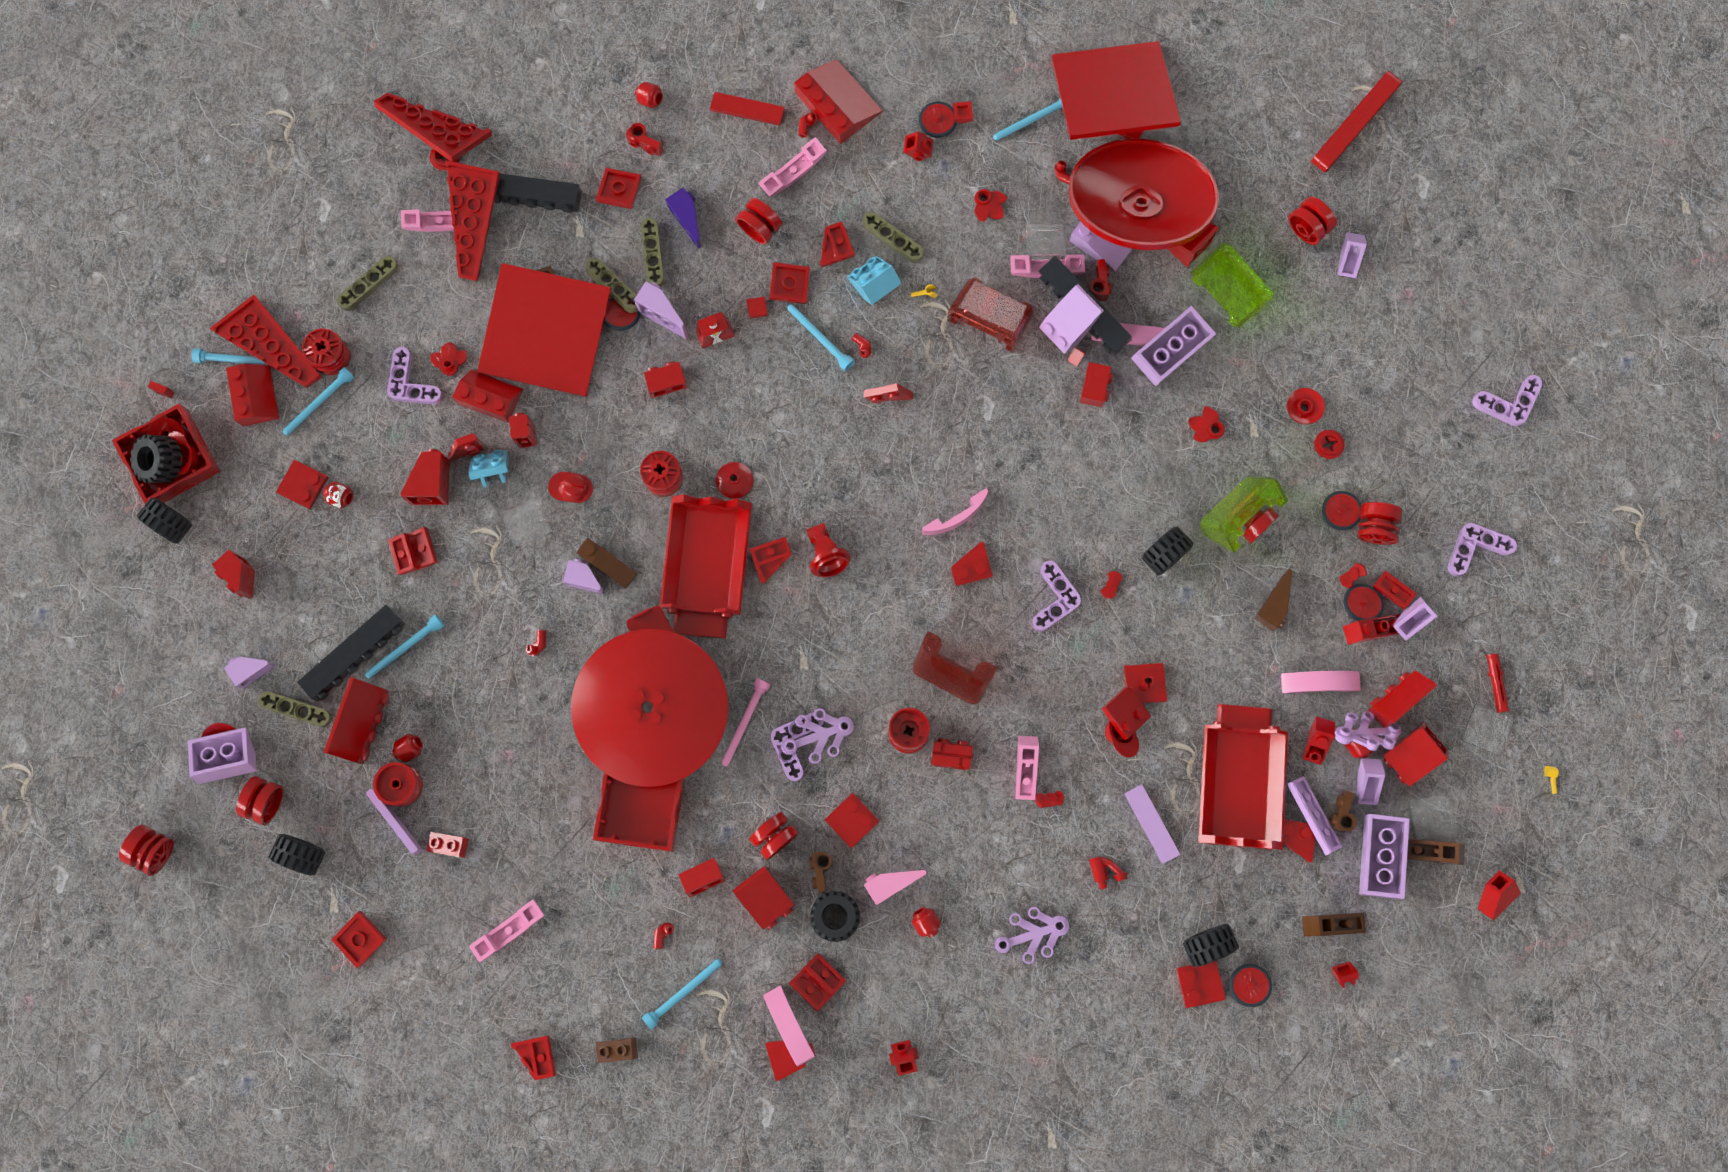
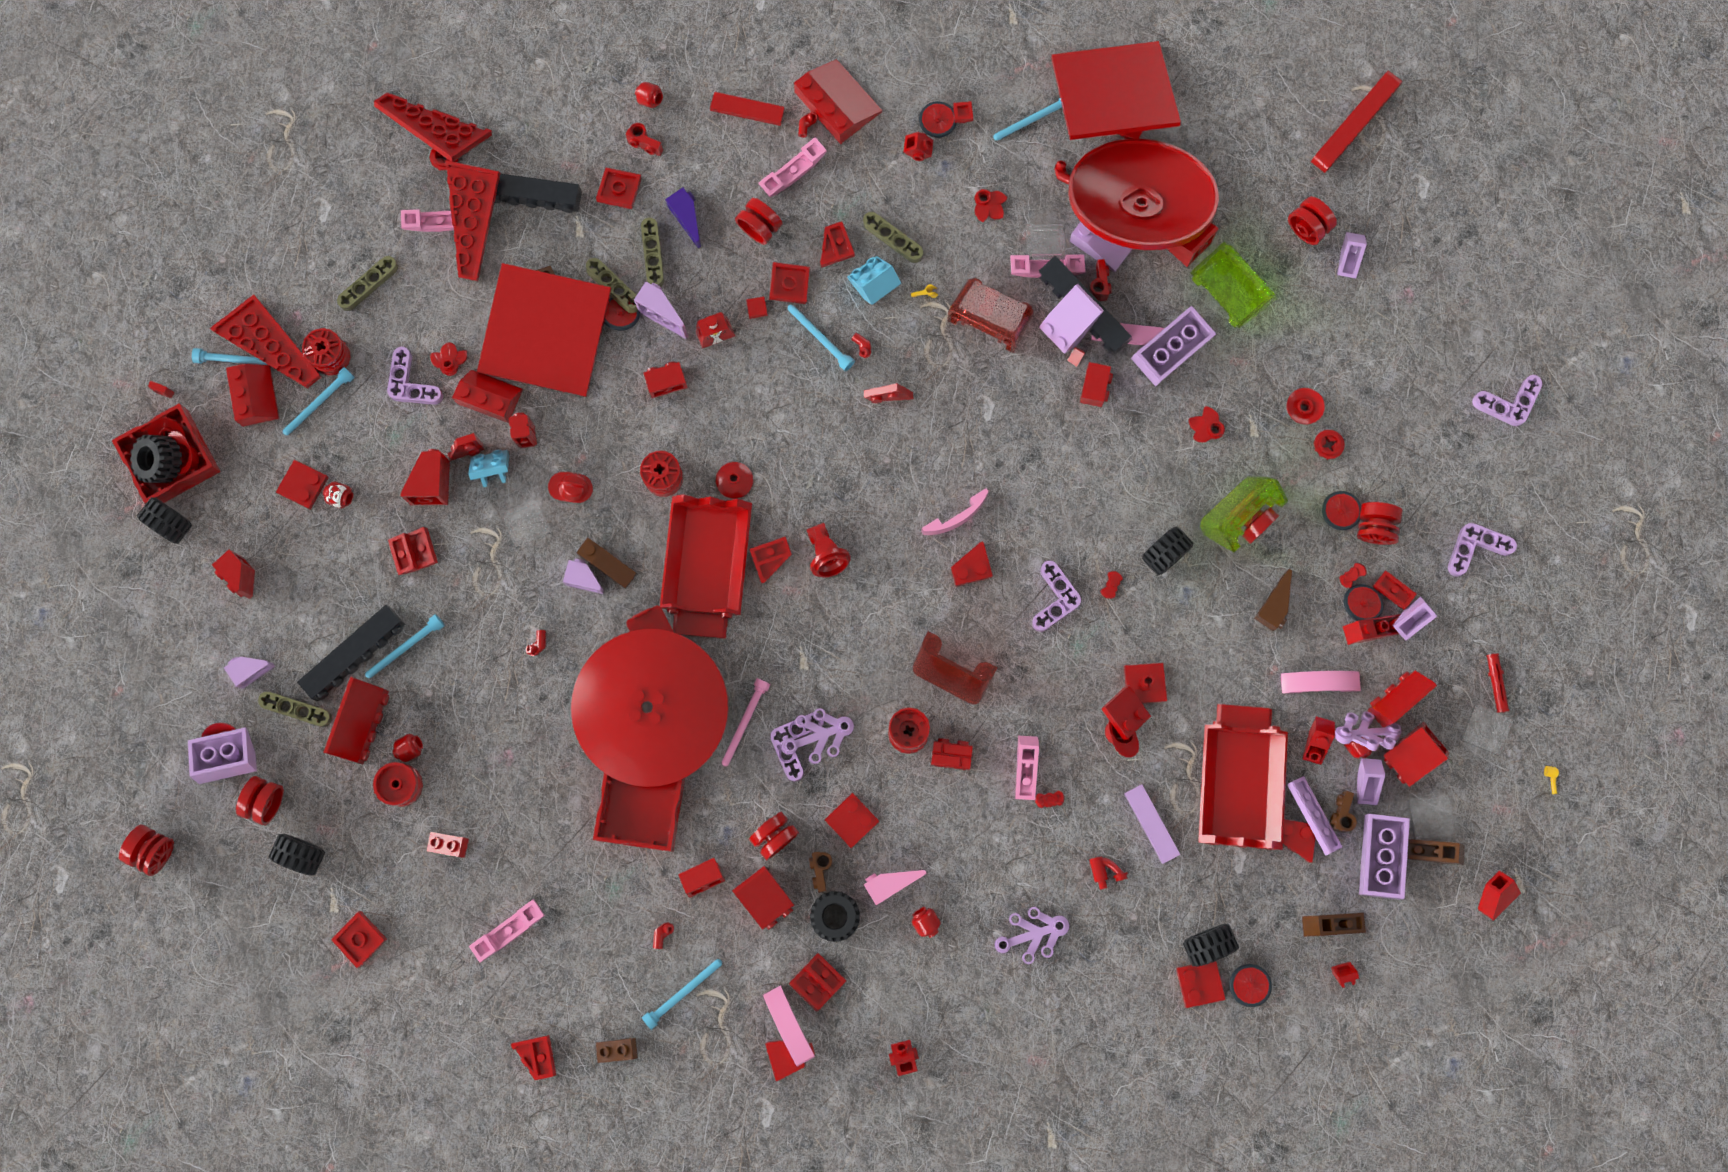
lavender tile [366,788,423,855] -> none

